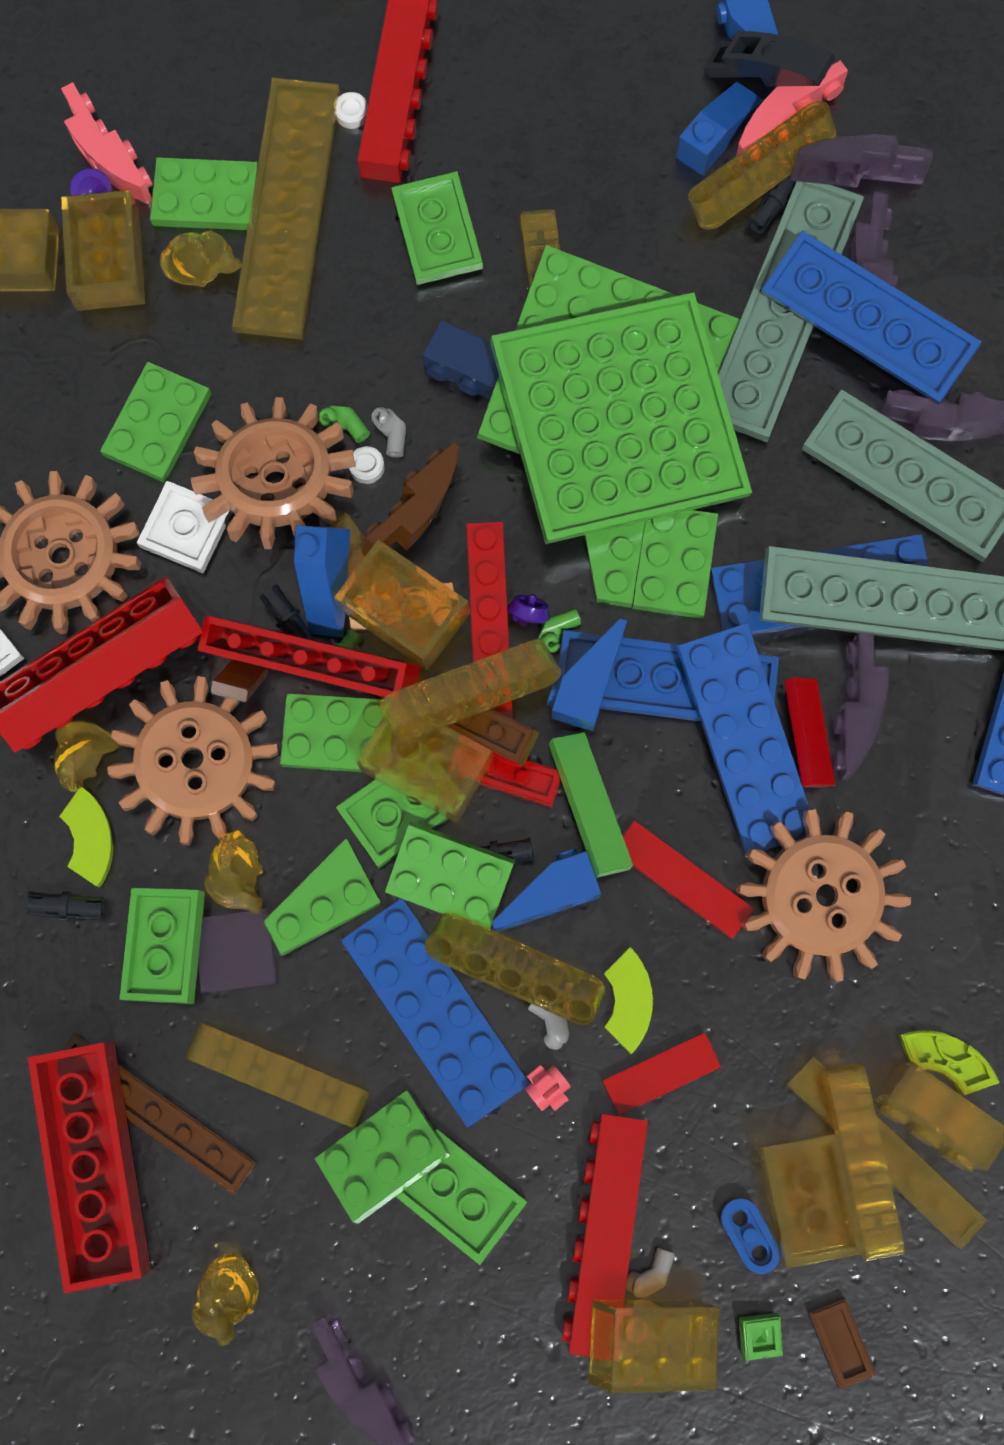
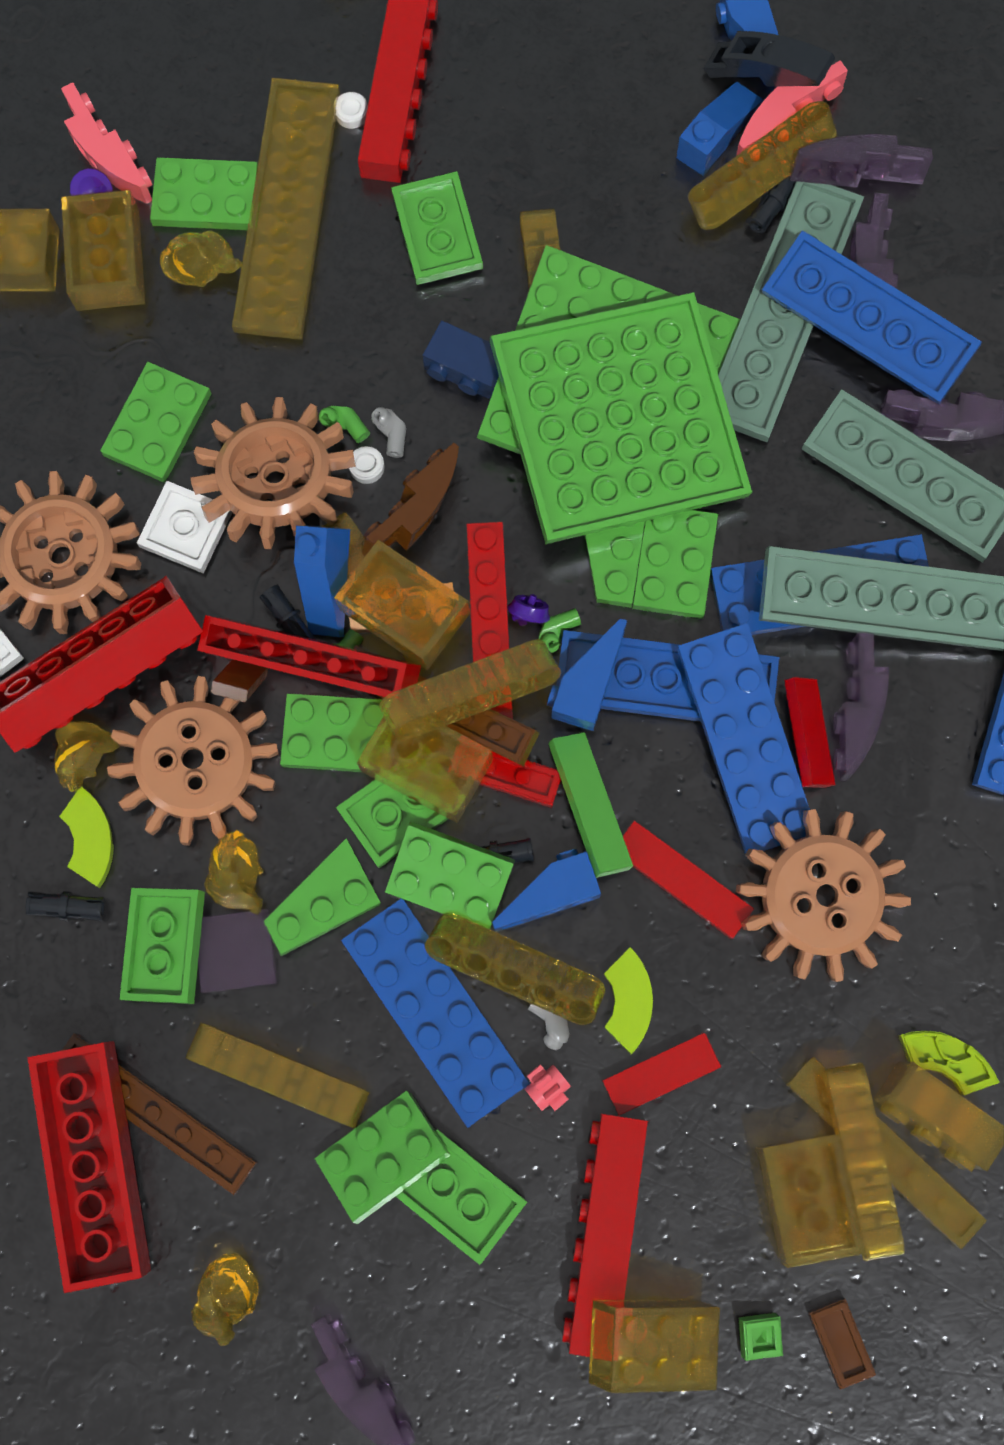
light grey arm [626,1247,675,1298] -> none
blue plate [720,1198,780,1274] -> none

